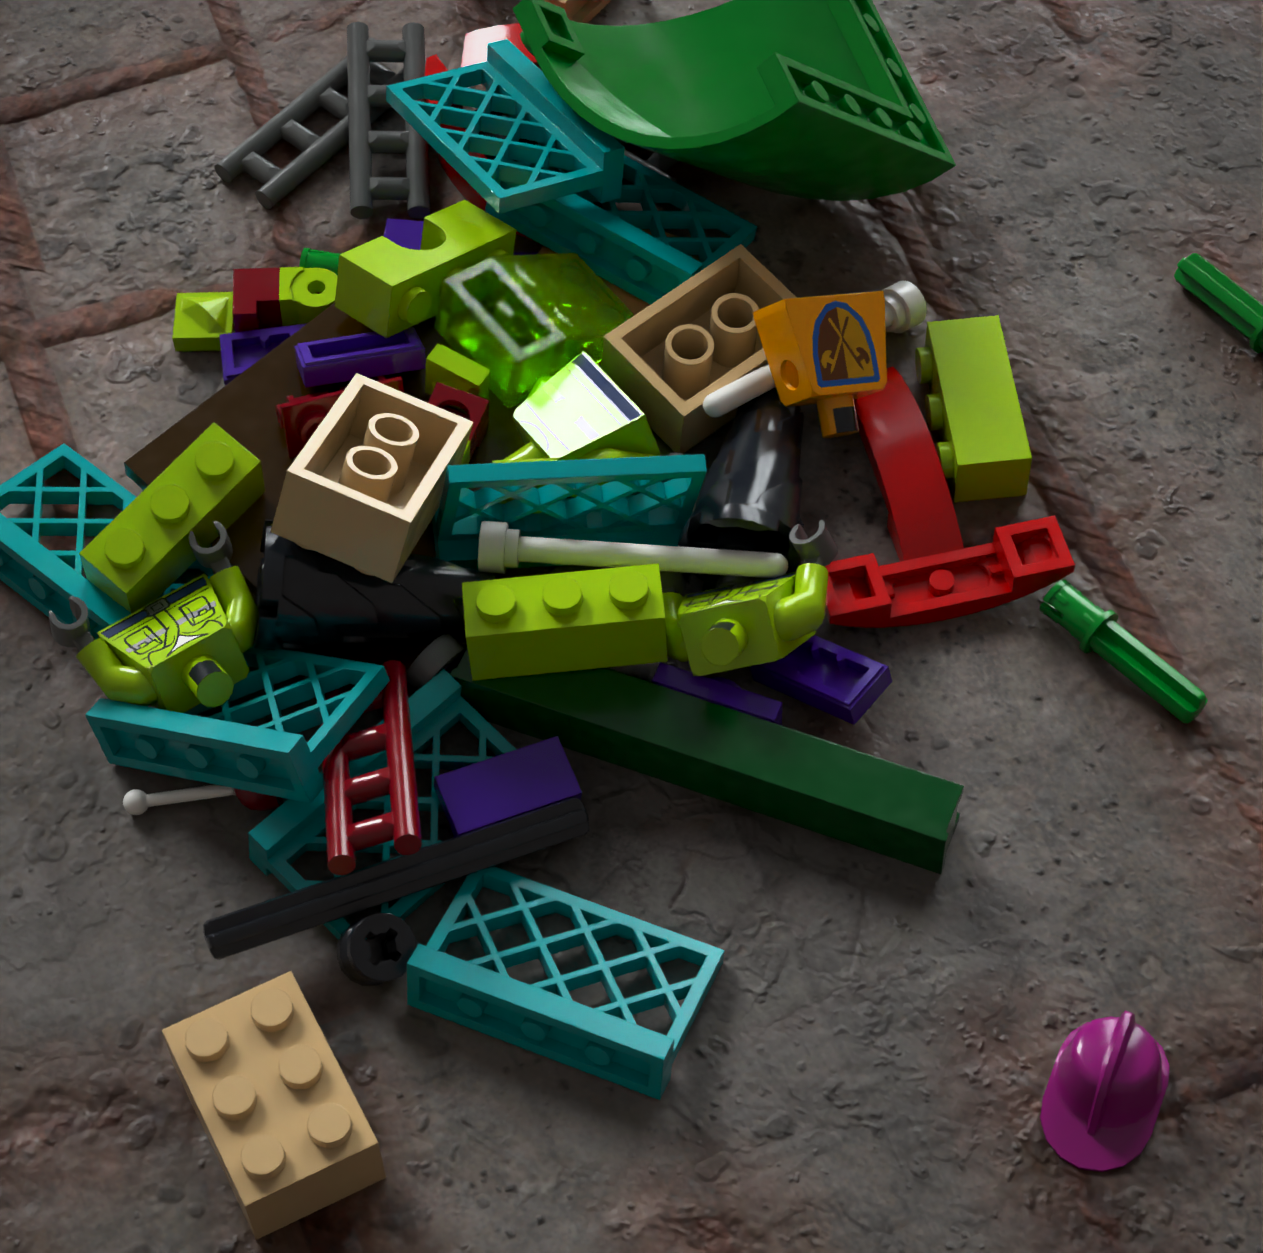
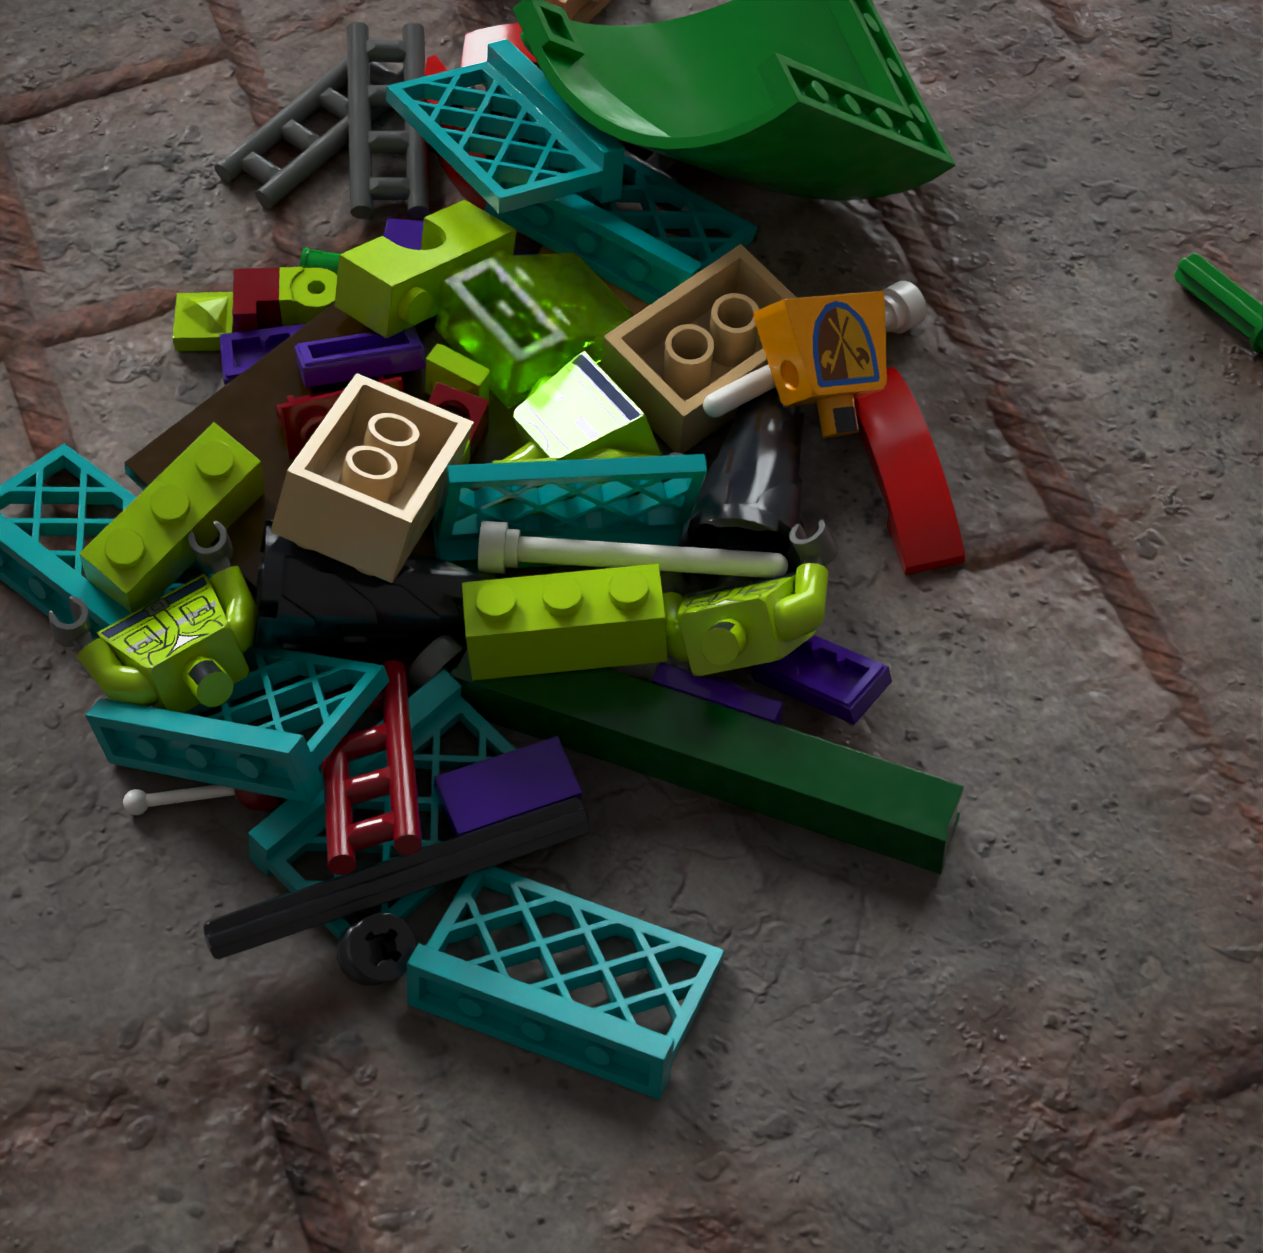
tan brick [162,971,386,1240] -> none
red slope [825,515,1075,628] -> none
lime brick [915,315,1032,502] -> none
green axle [1039,579,1208,723] -> none
magenta piece [1040,1011,1170,1172] -> none

